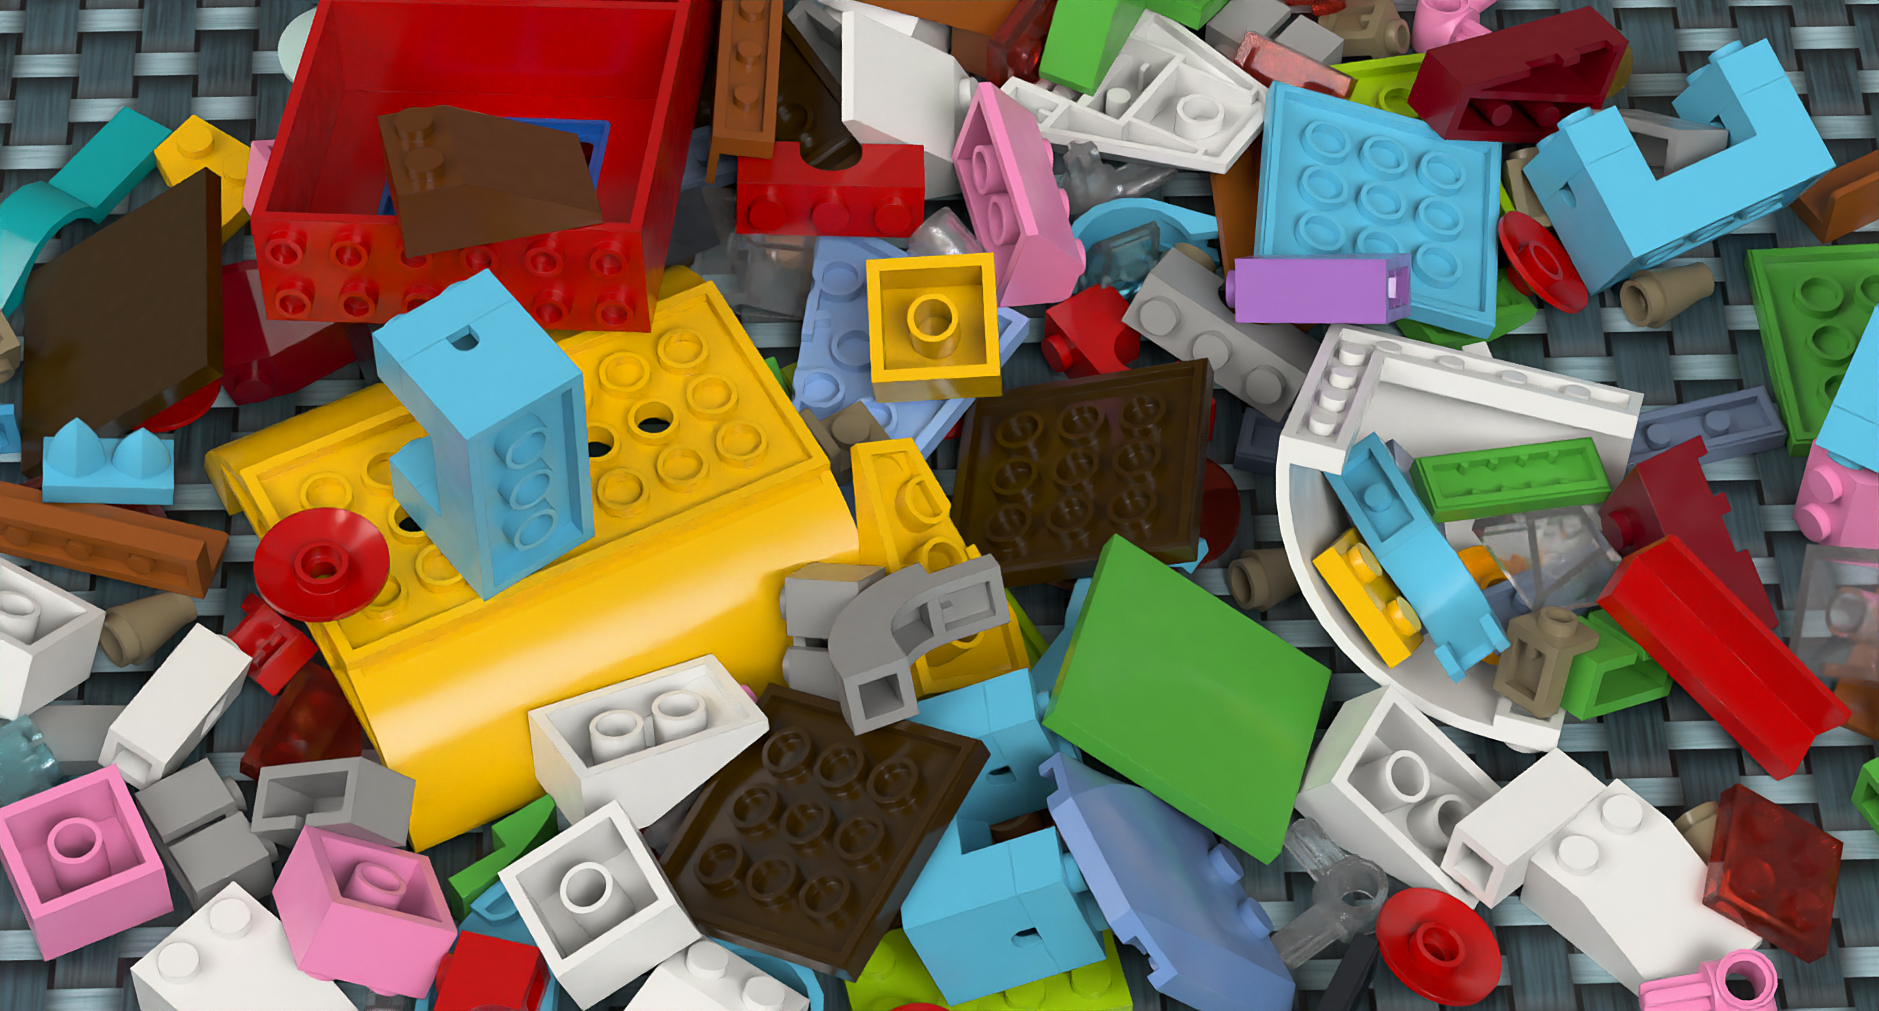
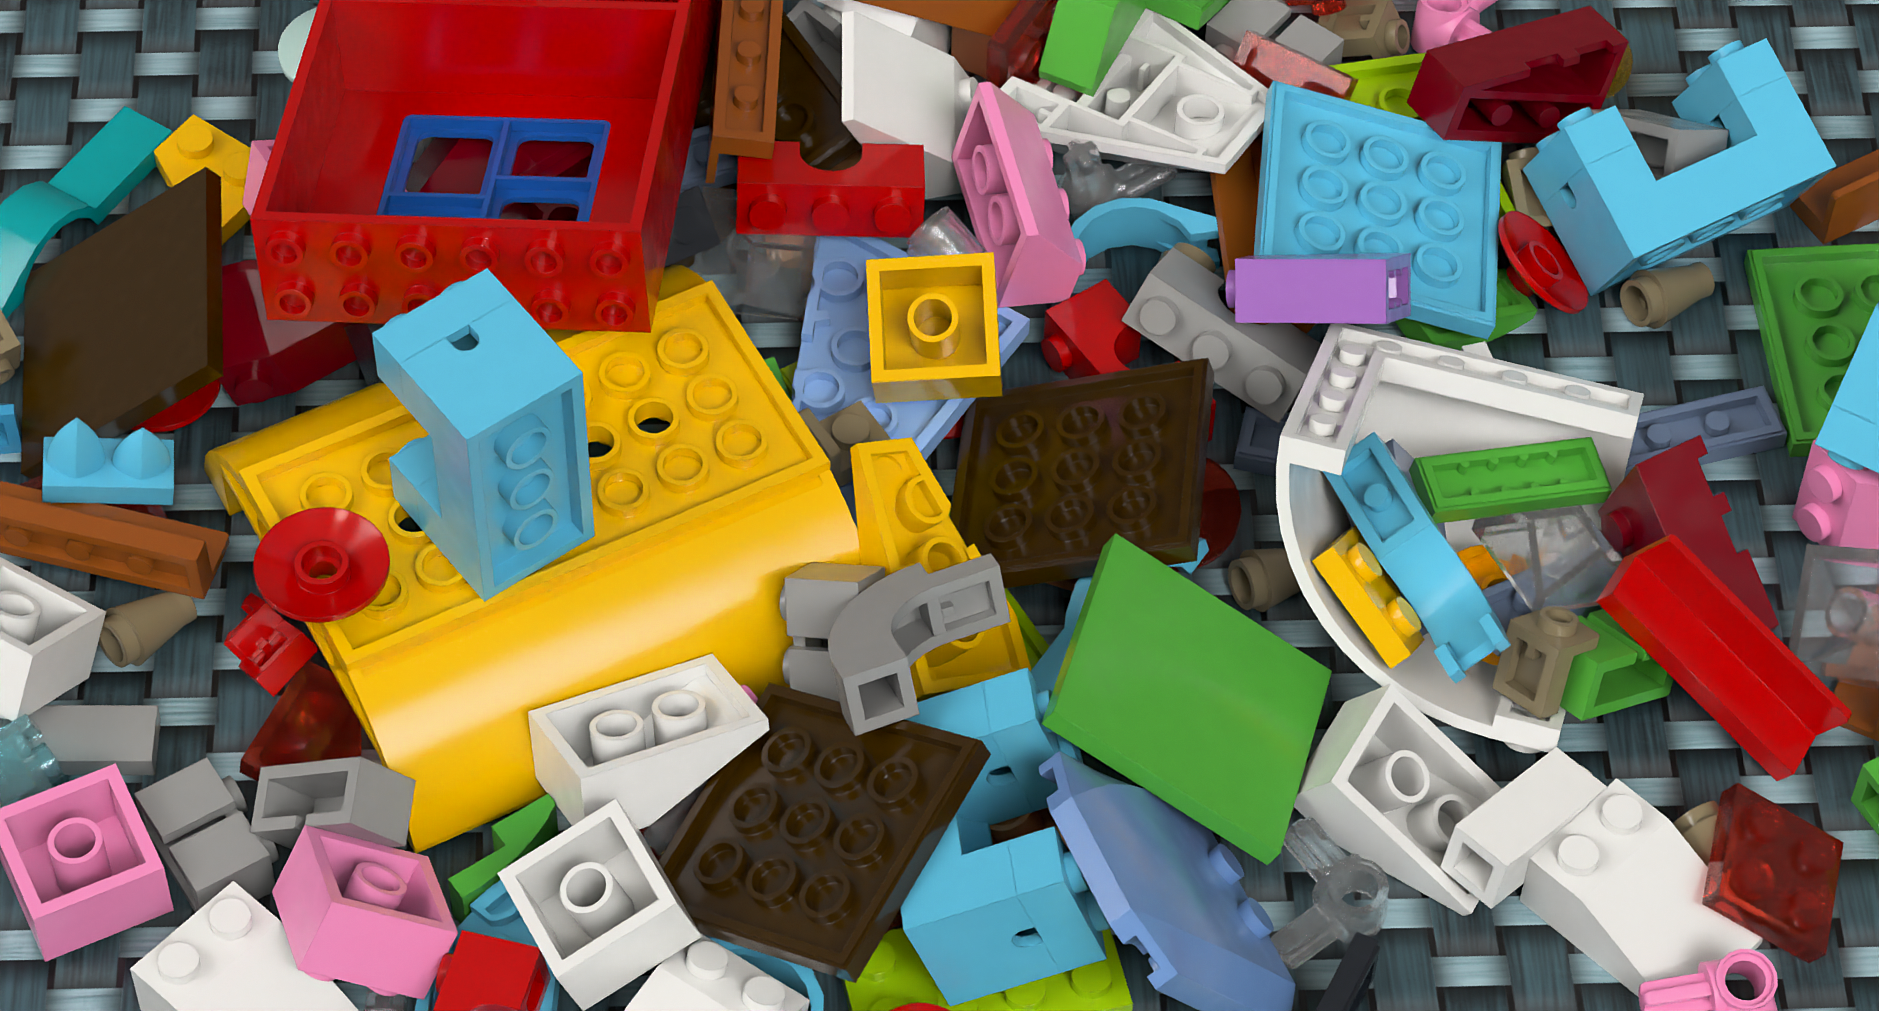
white brick [98,623,253,790] -> none
reddish brown slope [377,105,603,258] -> none
clear light blue slope [1077,221,1160,299] -> none
red dish [1376,887,1502,1007] -> none

